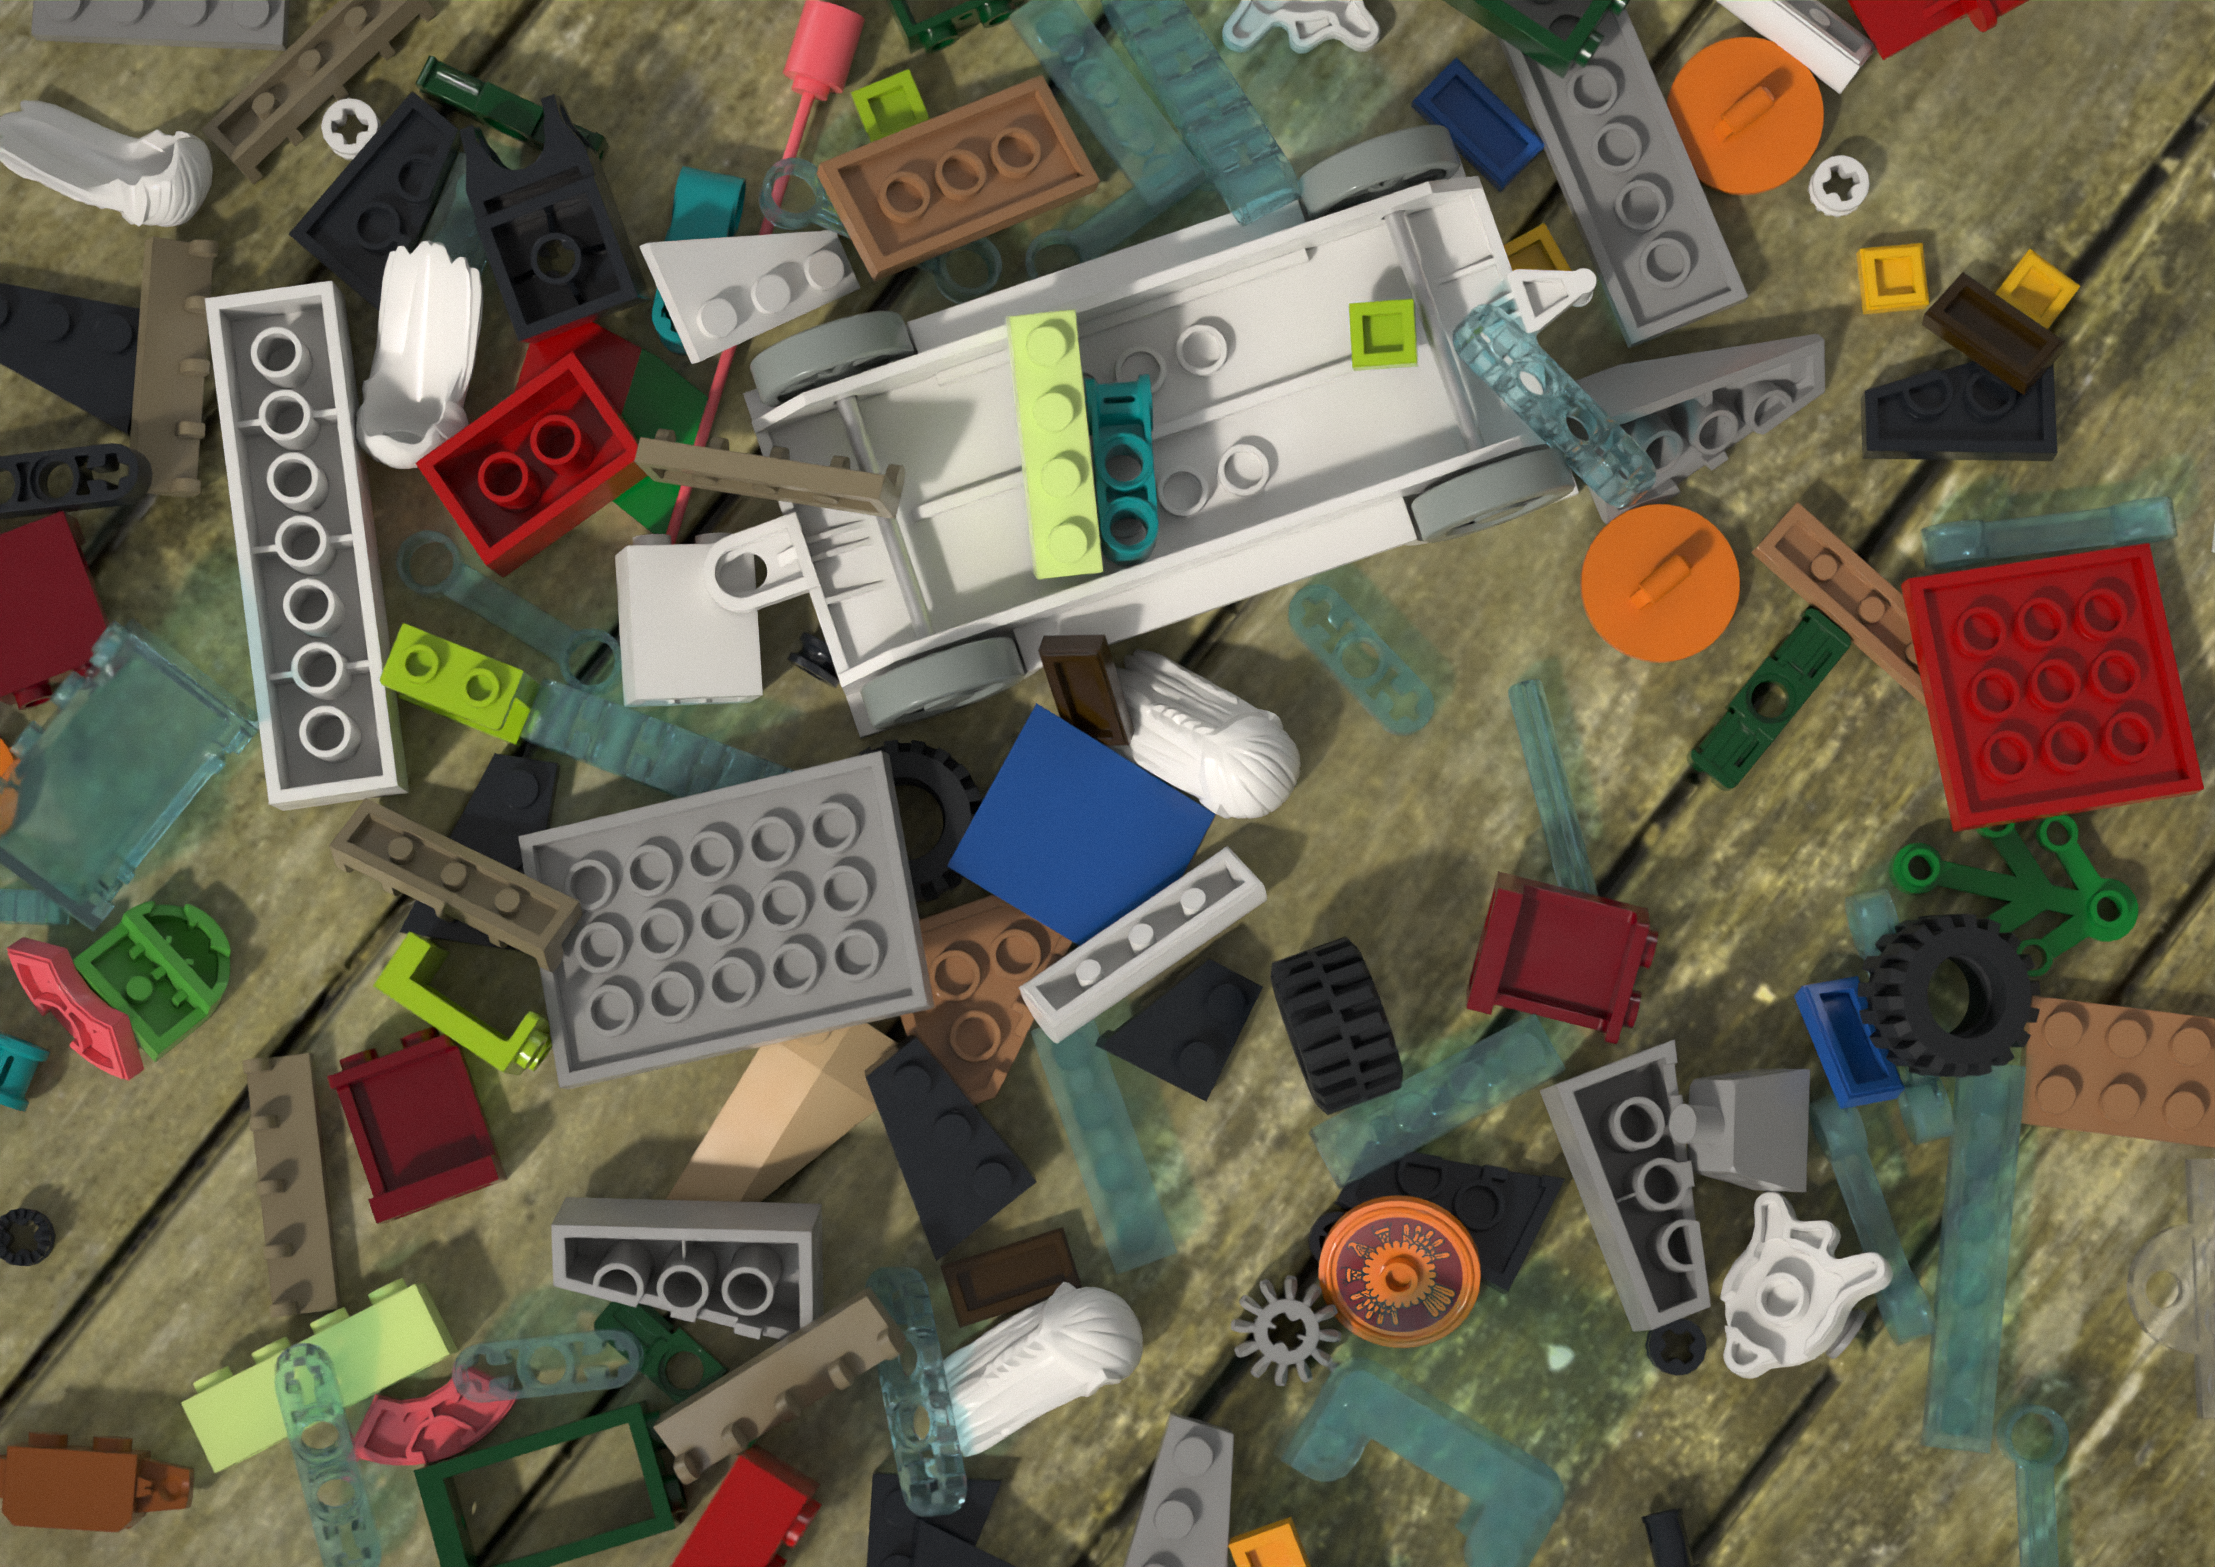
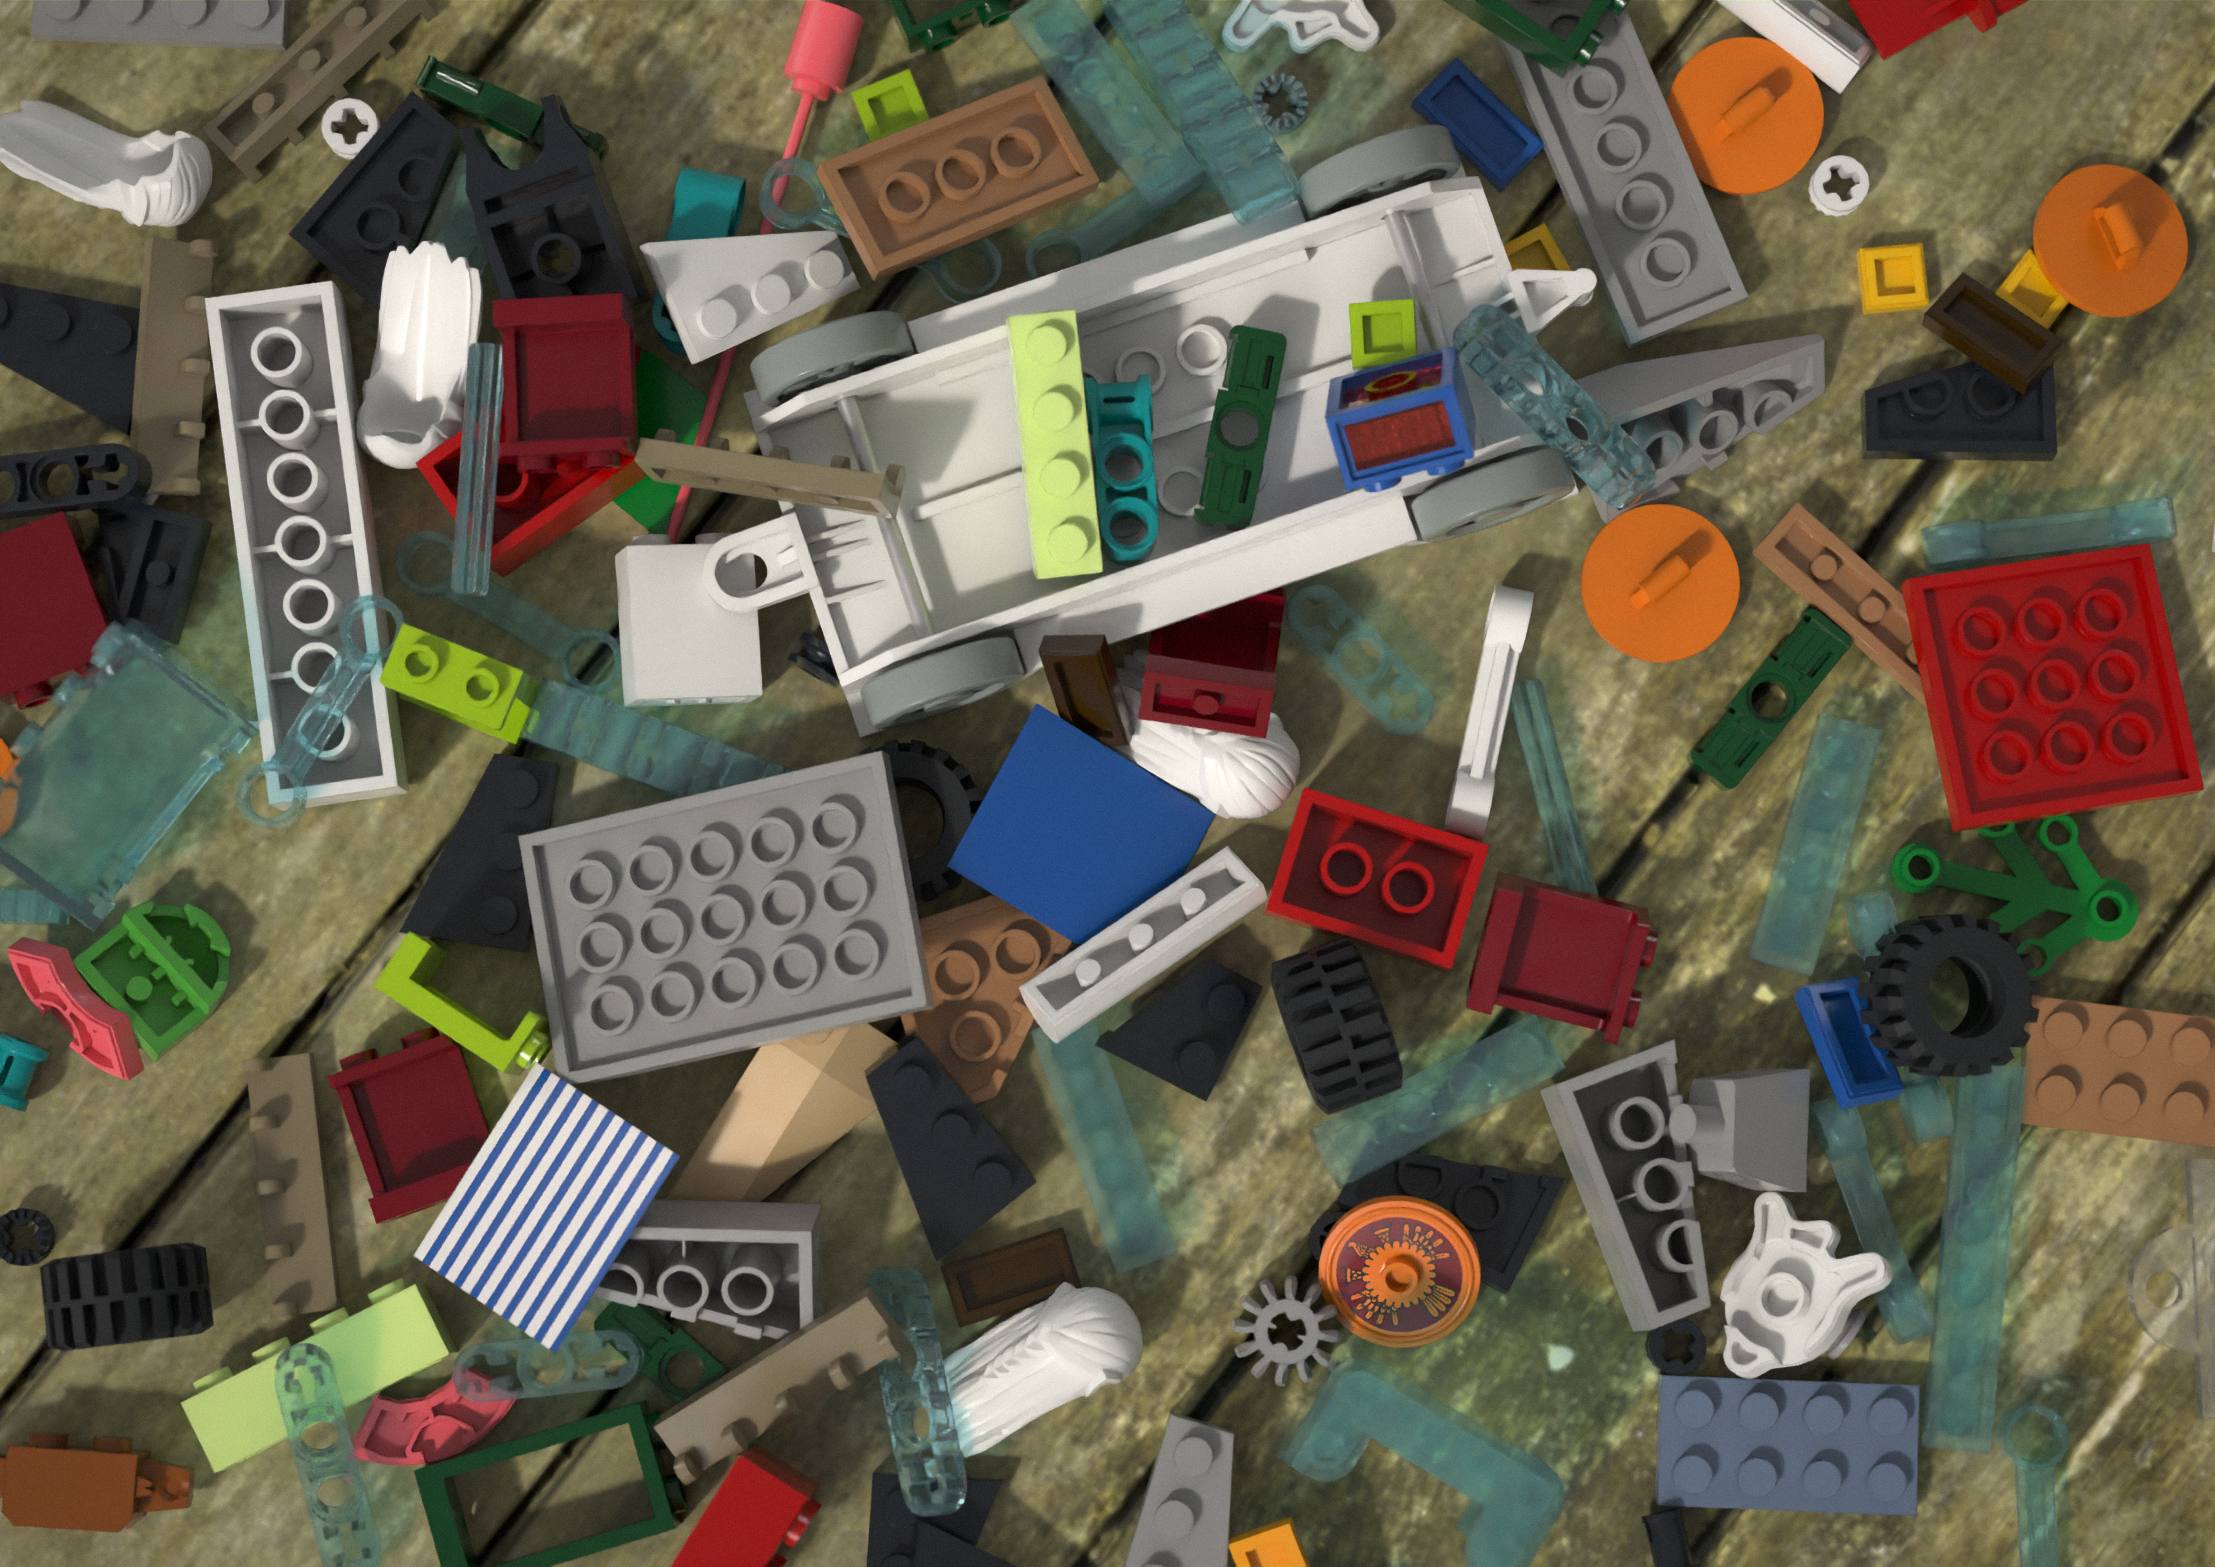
dark tan hinge [329,798,583,972] -> none
none -> black tyre [40,1243,214,1351]
none -> black wing [91,502,213,645]
none -> clear light blue piece [235,595,409,830]
none -> sticker [413,1062,680,1353]
none -> clear light blue axle [451,342,504,598]
none -> dark red panel [492,293,639,474]
none -> dark red panel [1138,588,1287,739]
none -> dark green piece [1193,325,1287,532]
none -> light grey bush [1251,73,1308,136]
none -> red brick [1263,787,1490,972]
none -> piece [1325,346,1476,492]
none -> white piece [1444,584,1534,841]
none -> sand blue plate [1655,1374,1920,1516]
none -> clear light blue plate [1747,713,1883,977]
none -> orange shield [2033,164,2188,318]

